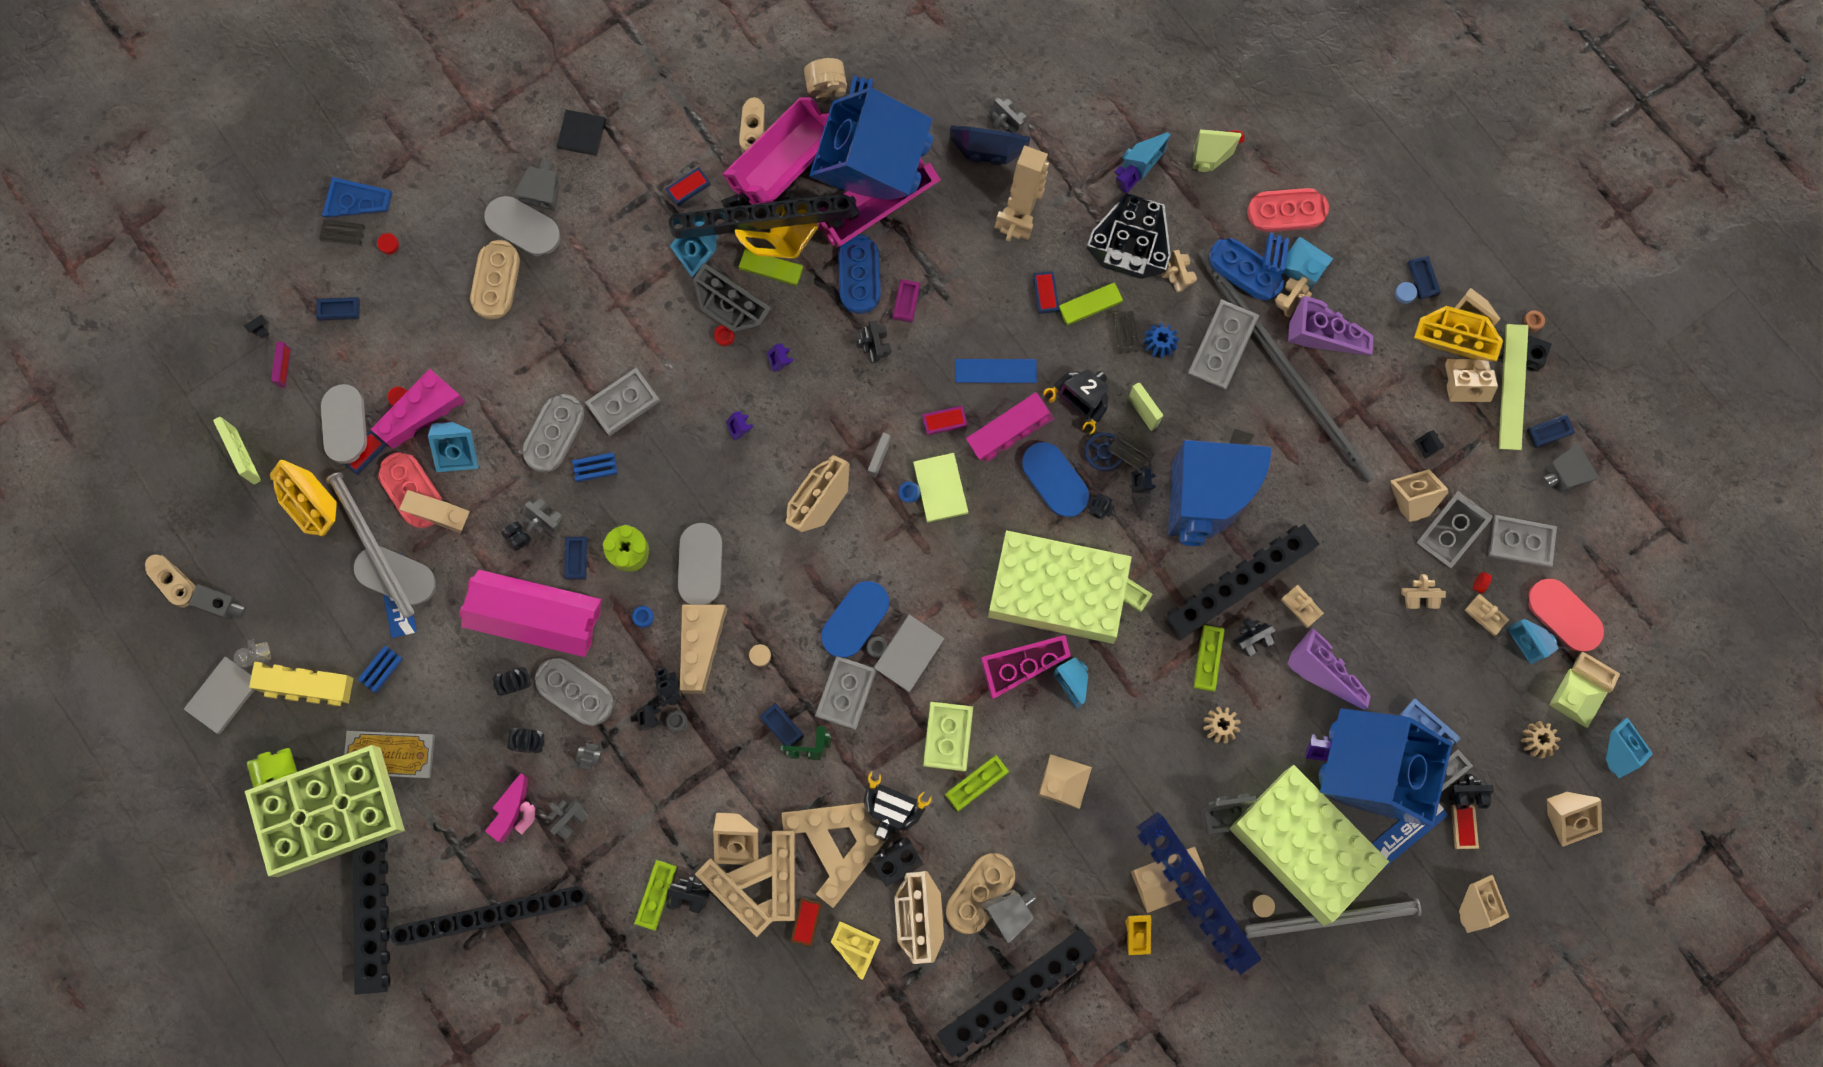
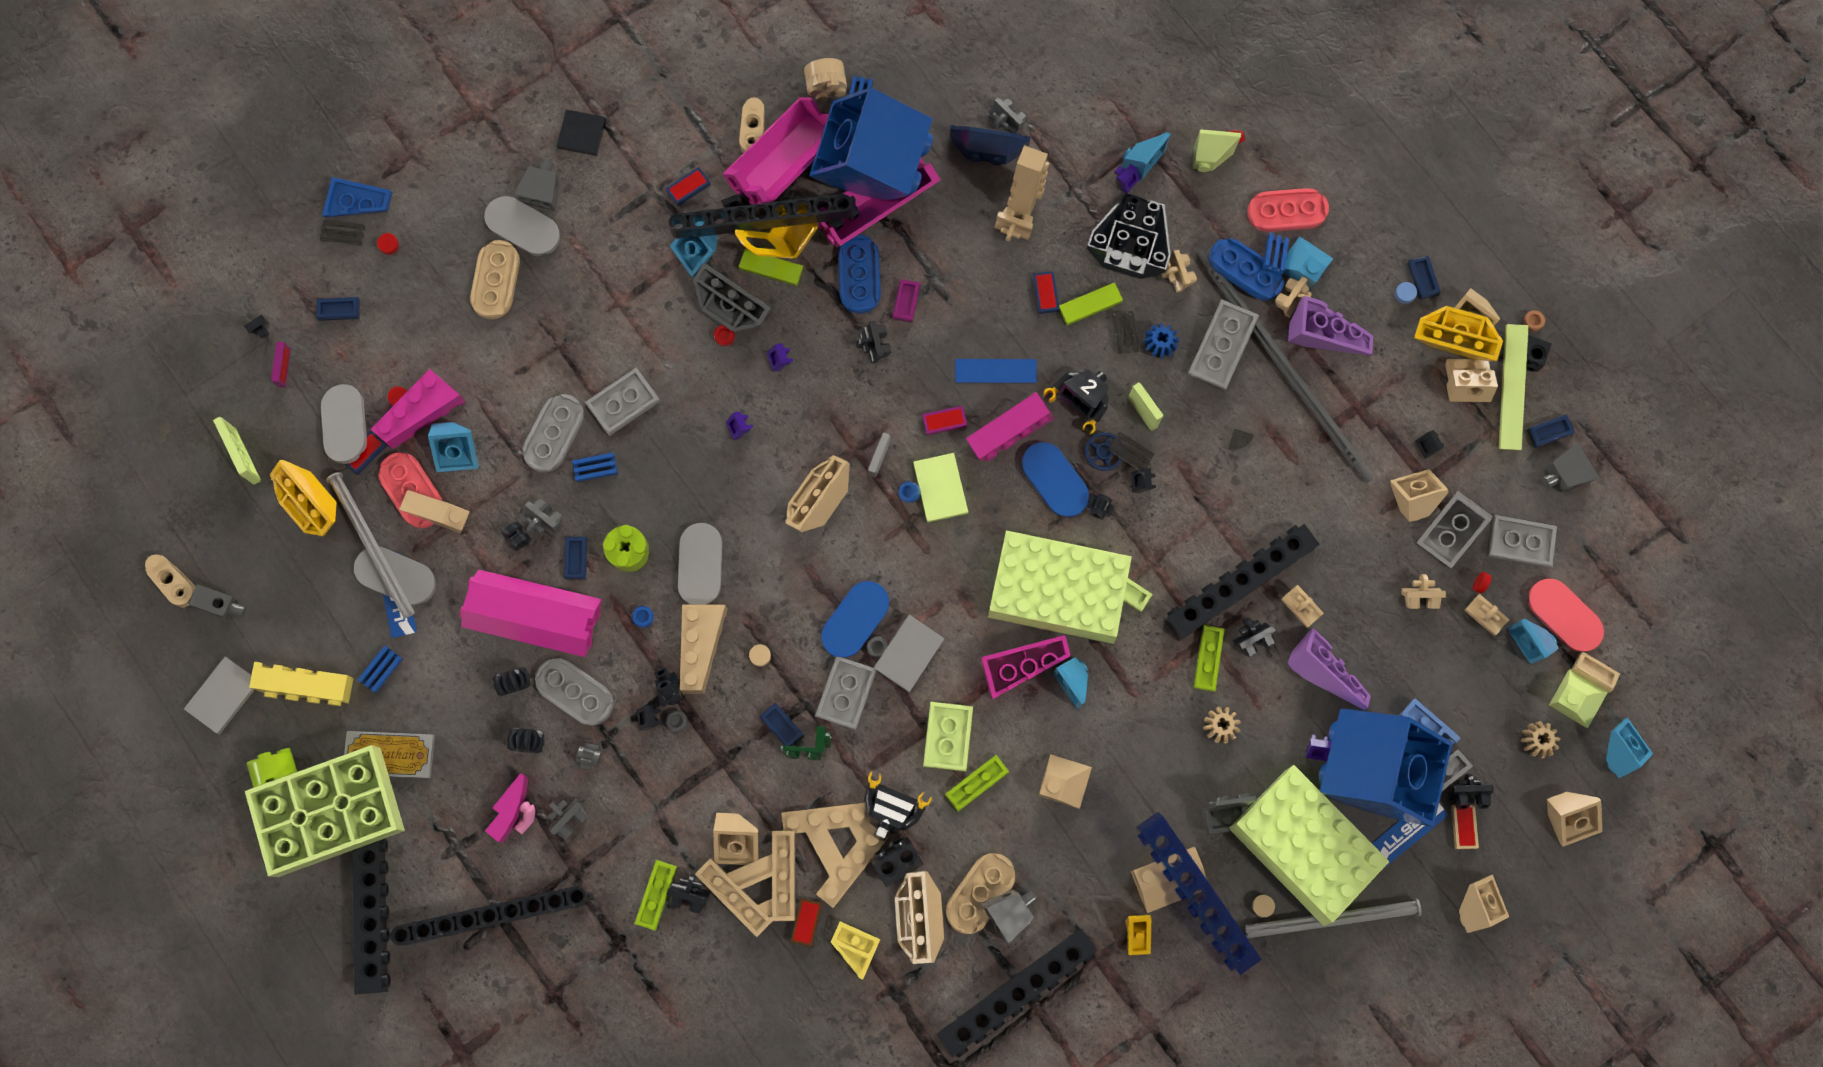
clear hips [234,640,271,667] -> none
blue brick [1168,440,1272,546] -> none

